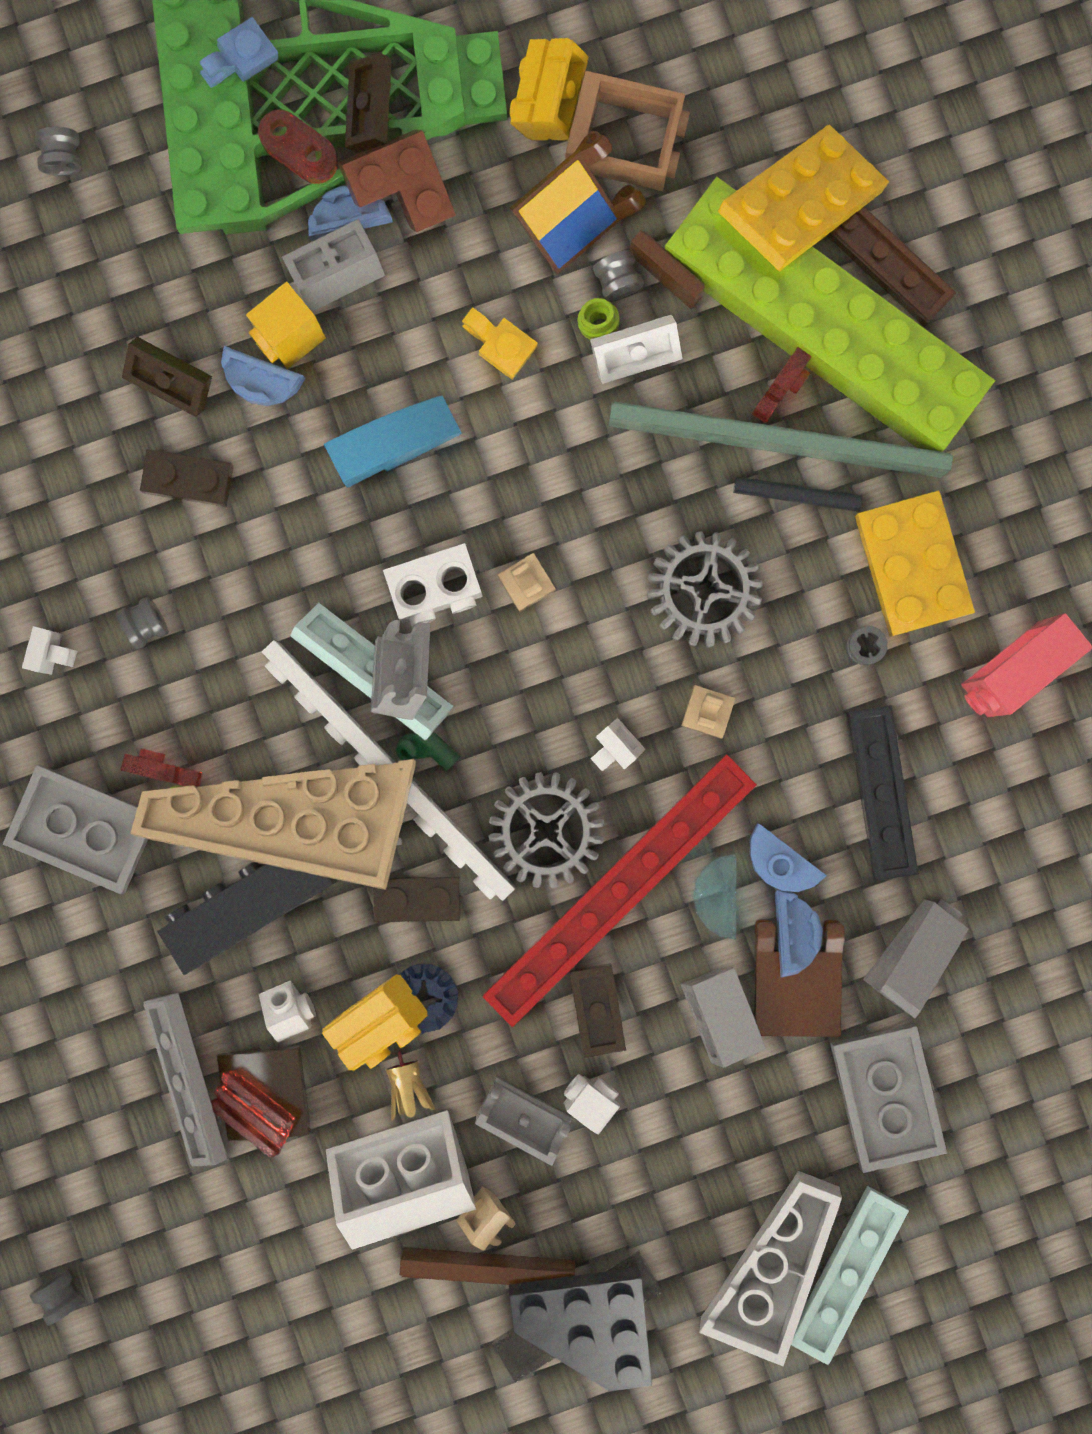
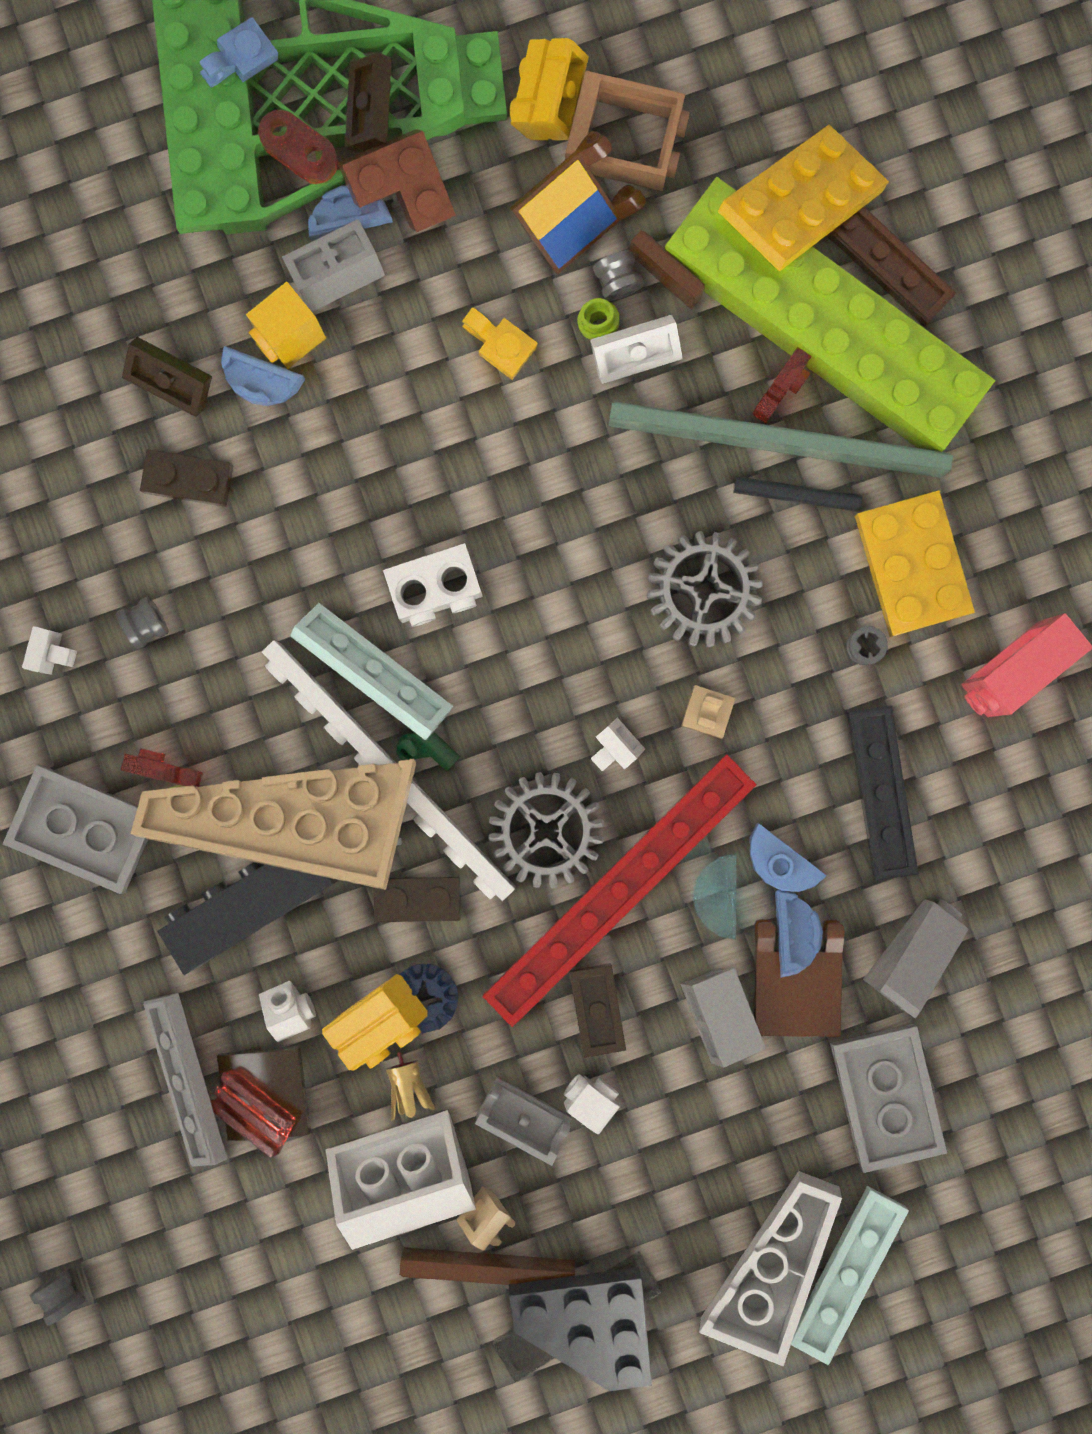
flat silver wheel [35,126,82,176] -> none
dark azure slope [324,395,462,488] -> none
light grey hinge [370,620,430,720] -> none
tan tile [497,553,556,612] -> none

